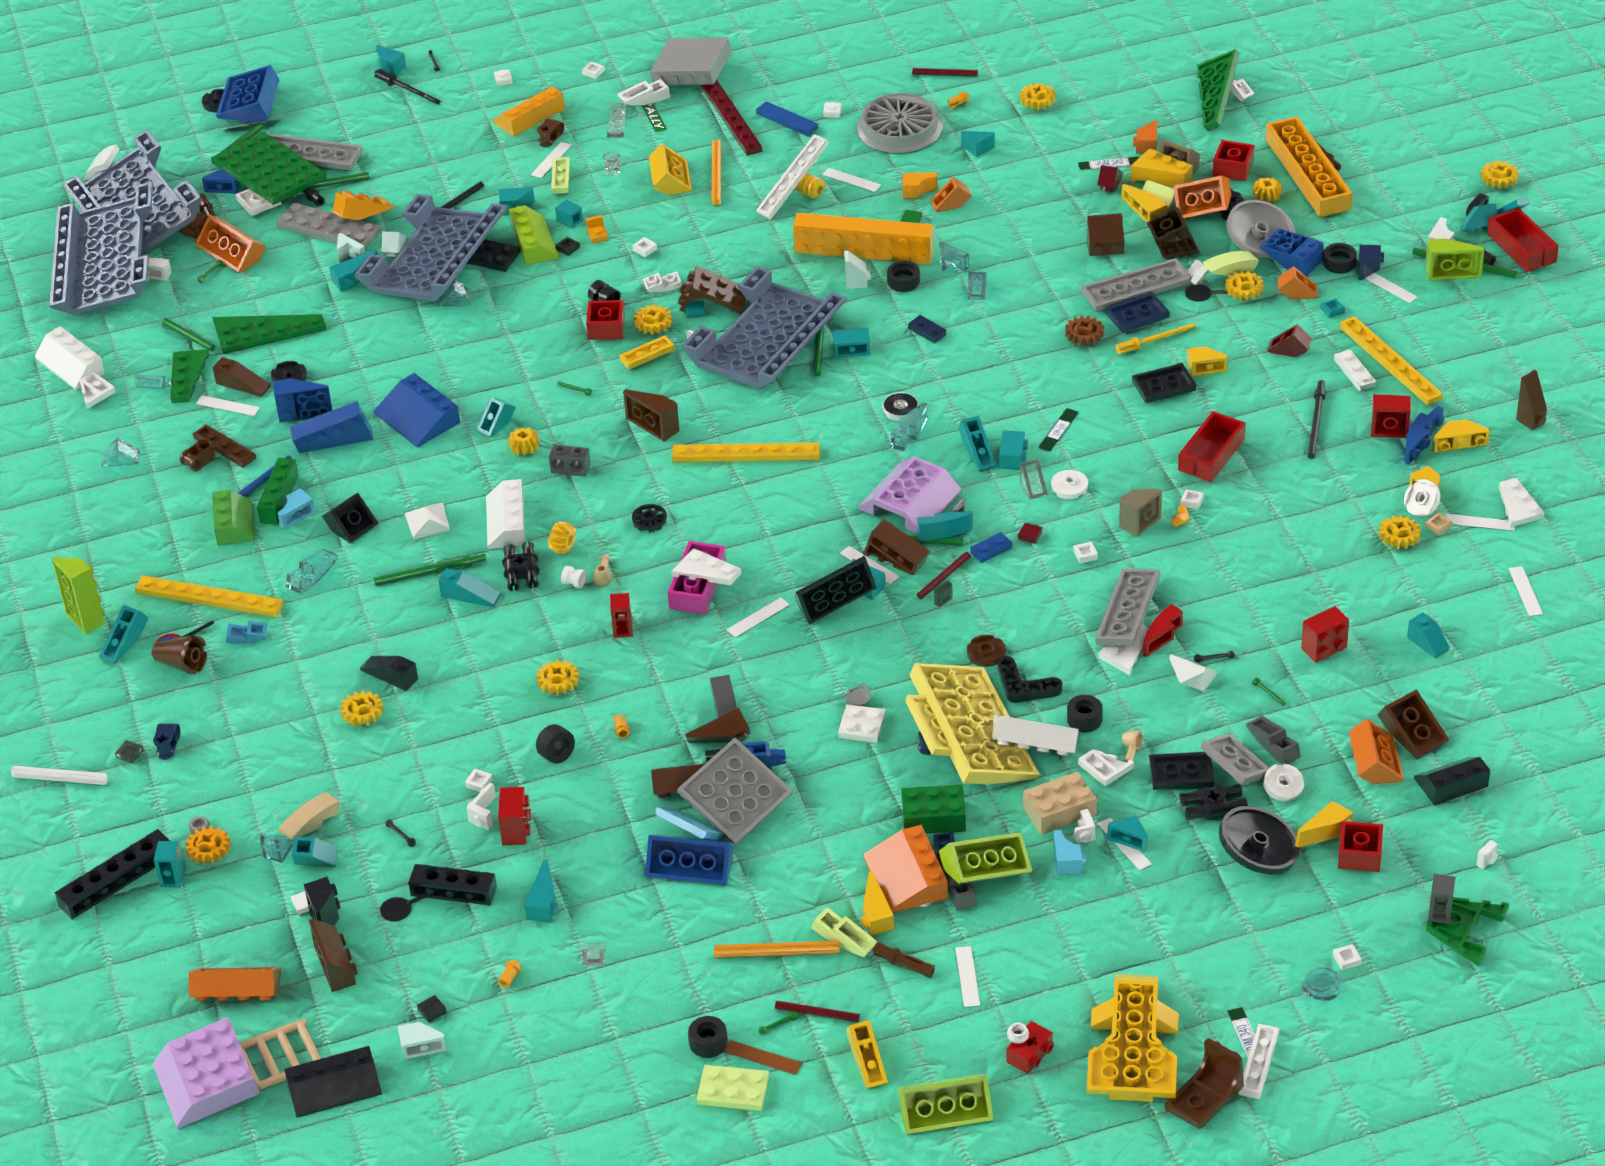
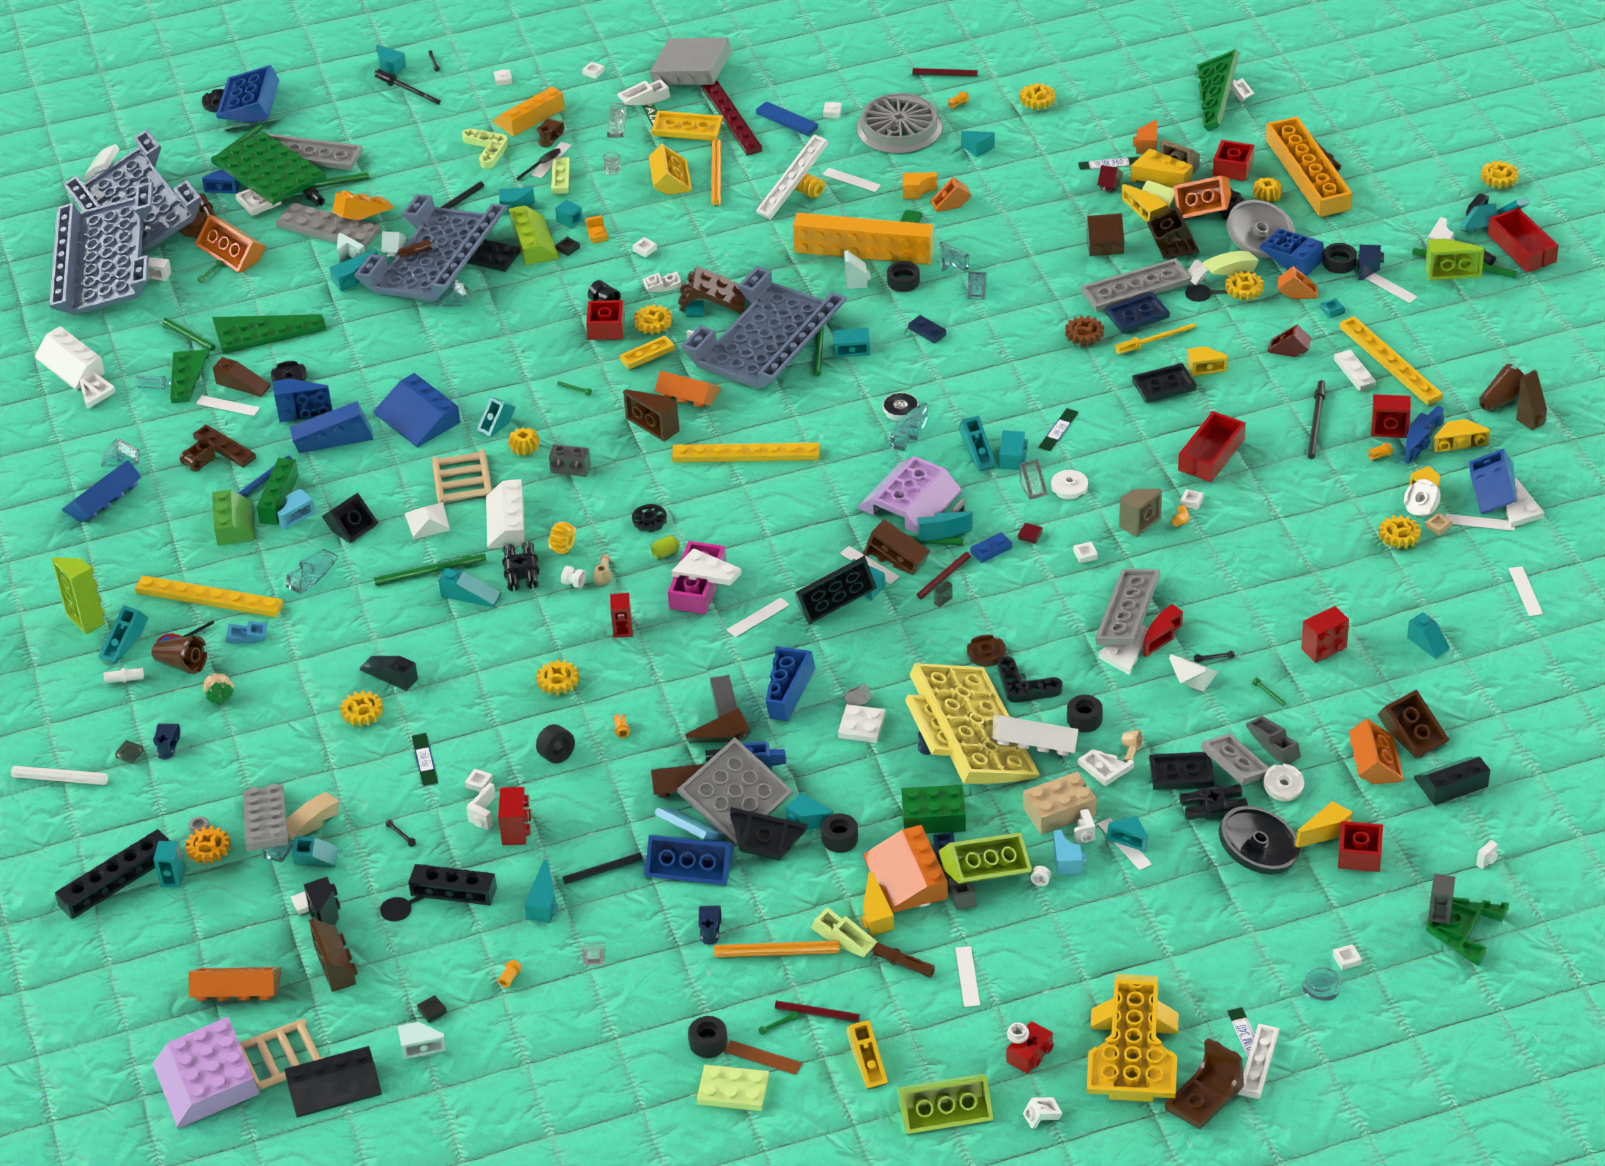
none -> blue slope [62,460,141,522]
none -> white pin [104,667,144,684]
none -> green piece [202,673,234,704]
none -> light grey plate [243,784,288,851]
none -> reddish brown axle [397,239,432,258]
none -> sticker [412,733,438,786]
none -> tan bar [432,449,492,504]
none -> yellowish green beam [462,129,508,169]
none -> black piece [516,148,561,180]
none -> black bar [562,852,643,885]
none -> lime brick [650,535,680,559]
none -> yellow plate [651,111,723,141]
none -> orange slope [655,371,721,408]
none -> dark blue piece [698,905,721,945]
none -> black wing [729,807,808,861]
none -> blue wedge [766,646,815,721]
none -> teal slope [786,793,833,830]
none -> black tyre [821,813,858,853]
none -> white bracket [1023,1098,1063,1128]
none -> white bush [1031,866,1051,886]
none -> light orange pin [1367,442,1393,461]
none -> blue slope [1469,448,1517,514]
none -> reddish brown cone [1479,364,1525,412]

